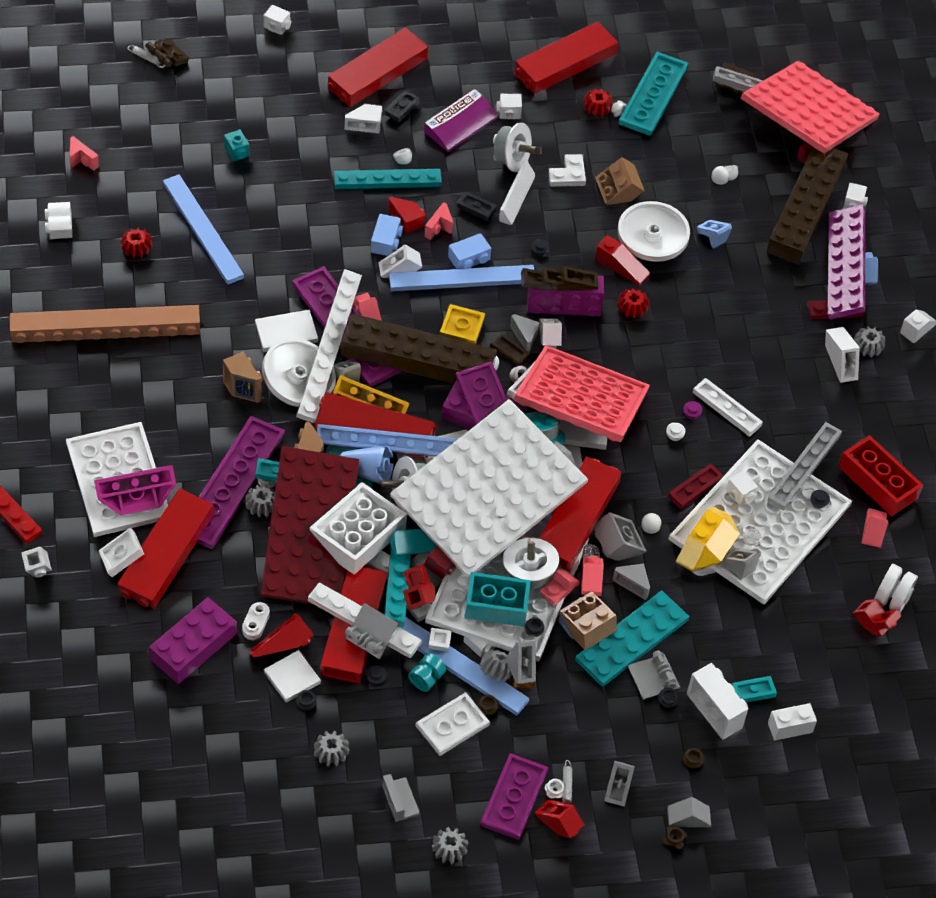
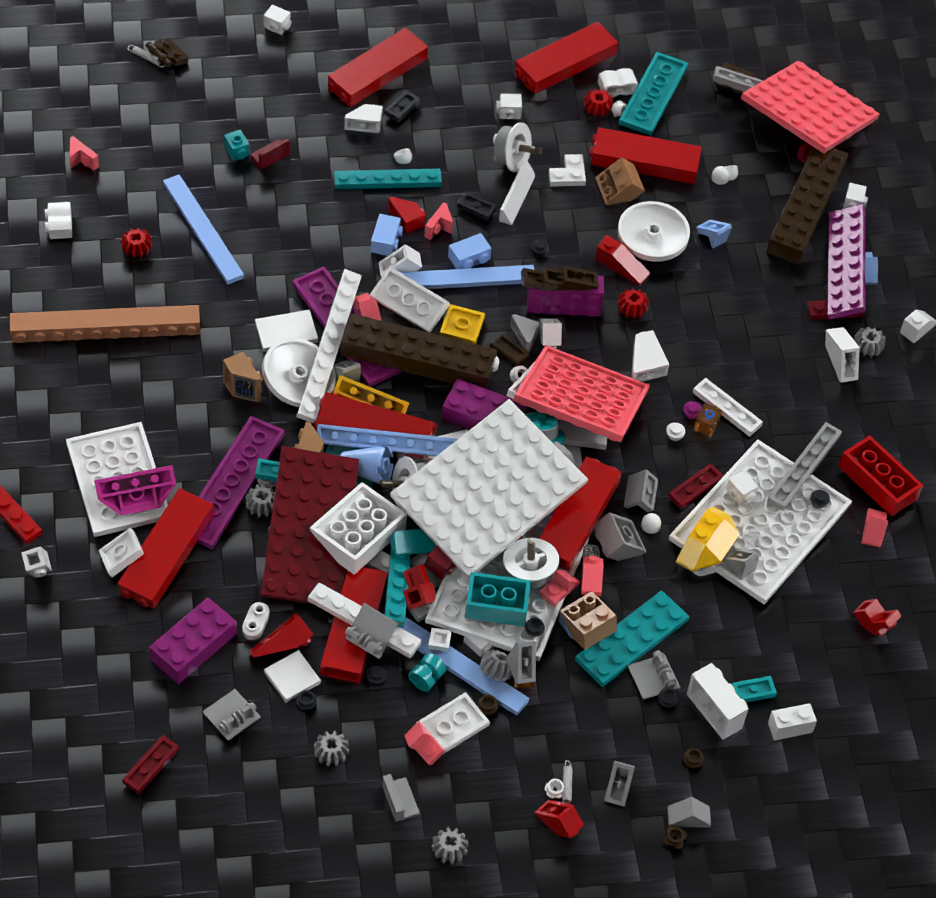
magenta slope [424,89,498,152] -> none
magenta tile [456,361,507,425] -> none
magenta tile [480,753,549,840] -> none
light grey slope [613,564,650,600] -> none
white wheel [874,564,918,613] -> none
none -> dark red plate [122,735,179,795]
none -> light grey hinge [202,689,261,741]
none -> dark red panel [251,139,290,169]
none -> white tile [369,267,450,333]
none -> coral slope [404,721,446,765]
none -> red brick [589,127,702,184]
none -> white brick [598,68,638,97]
none -> light grey panel [624,469,658,513]
none -> white slope [631,330,669,382]
none -> clear orange brick [694,403,722,437]

